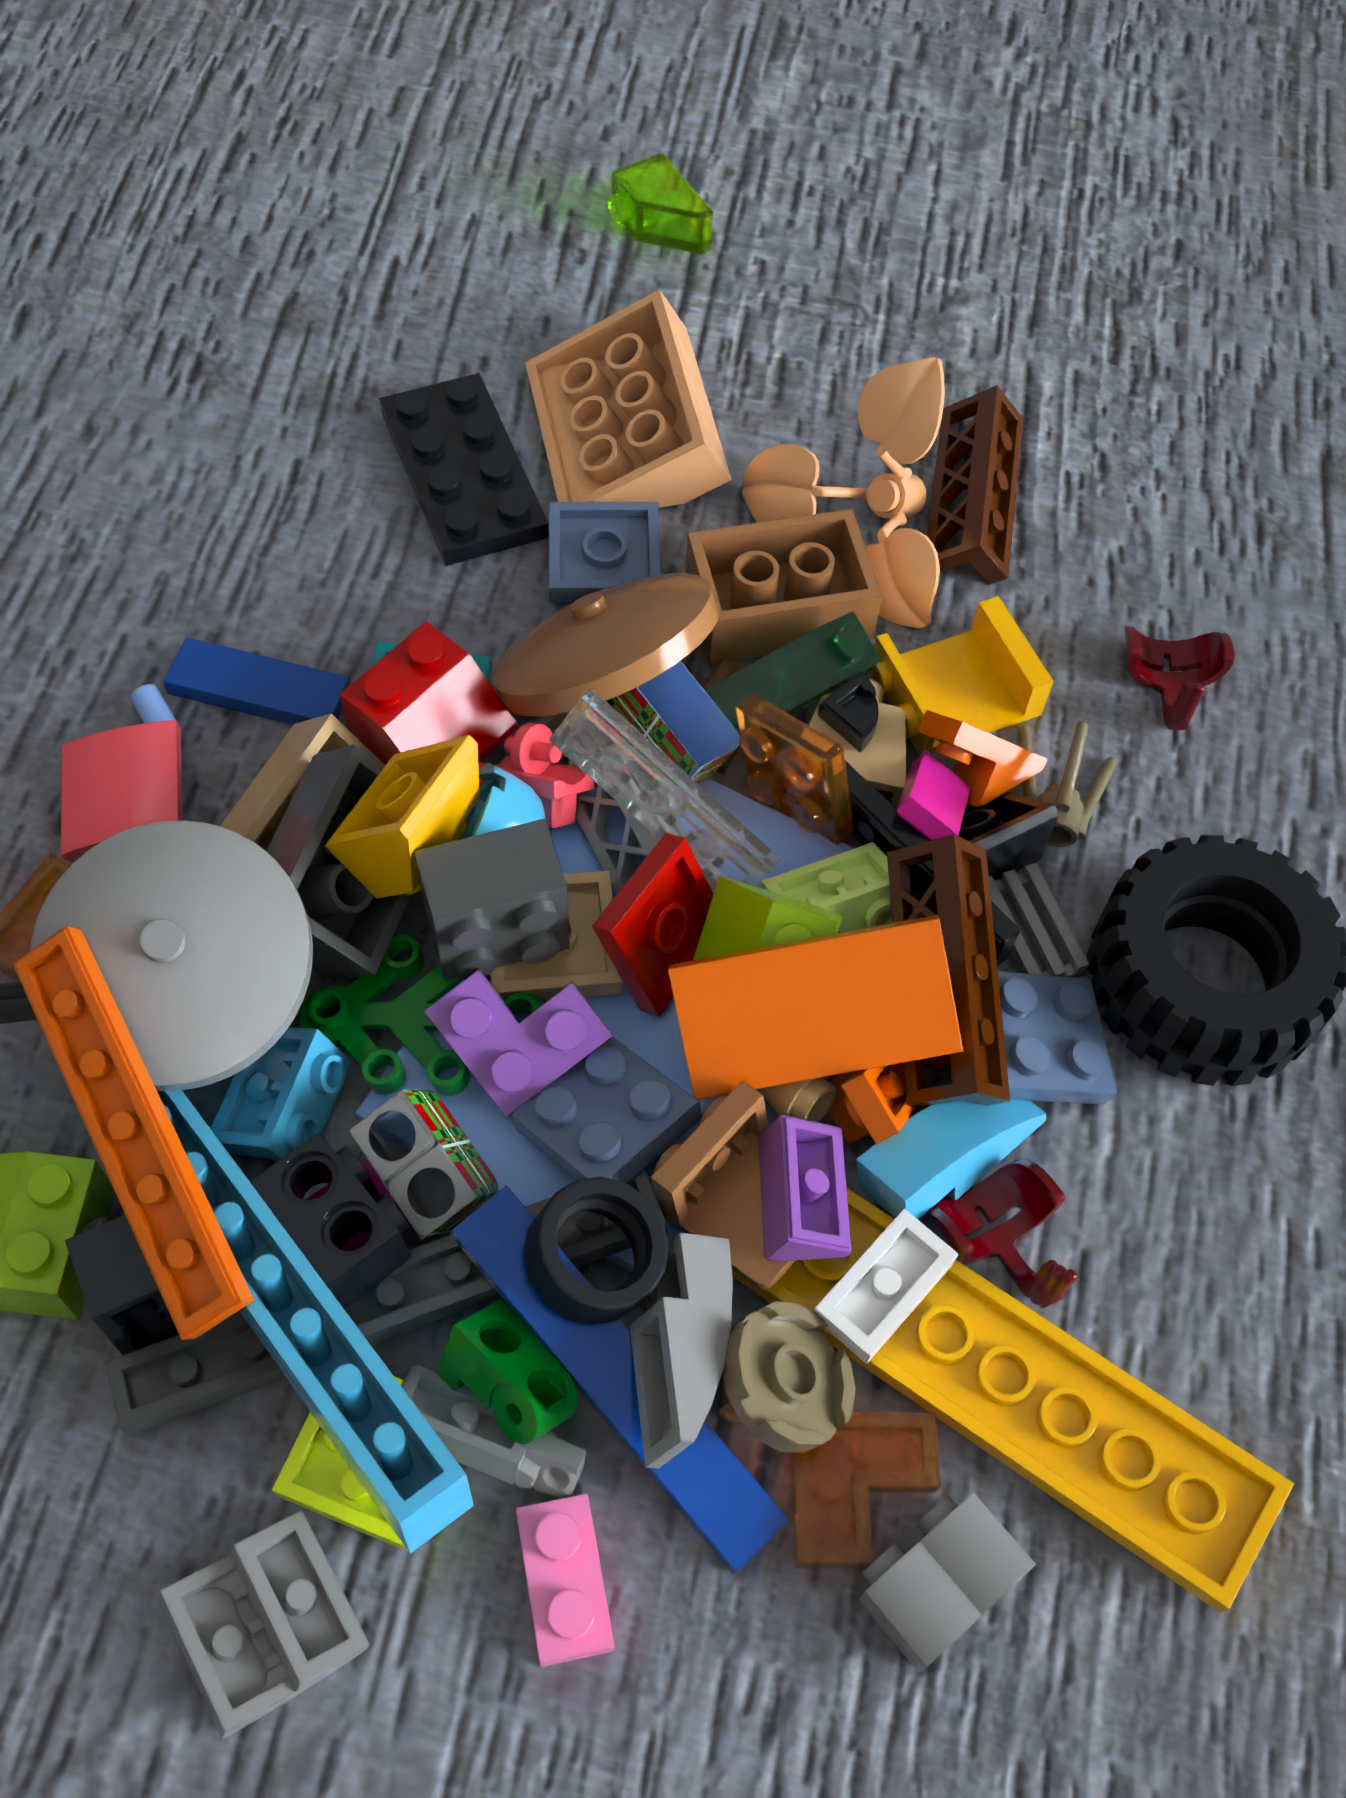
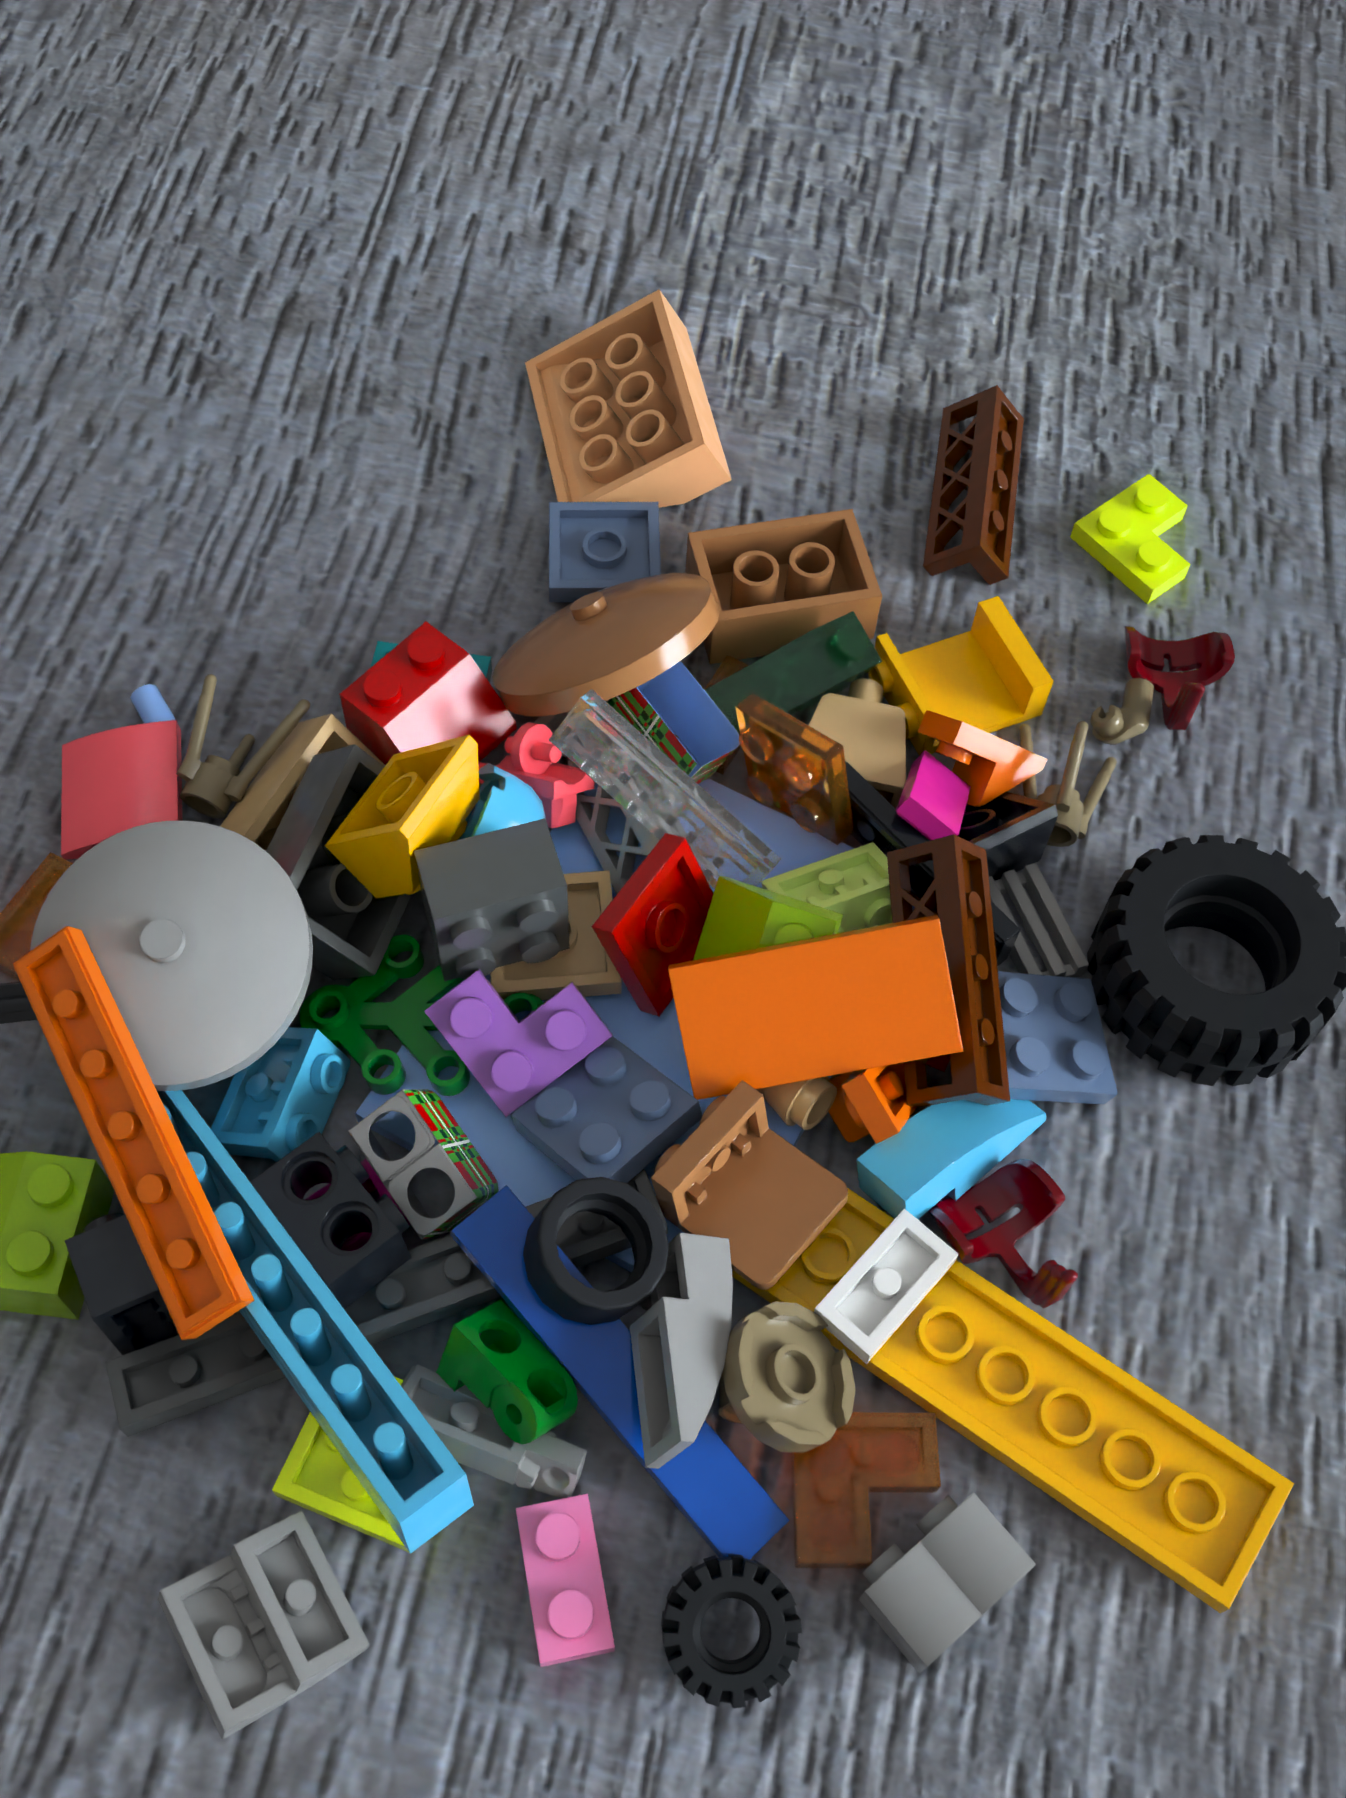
blue tile [164,637,351,725] -> none
black plate [379,373,549,566] -> none
clear neon green slope [608,153,713,254] -> none
light nougat plant [742,357,945,628] -> none
medium lavender slope [759,1115,851,1261] -> none
black tile [818,671,878,752] -> none
none -> dark tan plant [176,674,310,819]
none -> black tyre [661,1554,802,1708]
none -> neon yellow plate [1070,474,1191,604]
none -> dark tan arm [1090,678,1154,745]

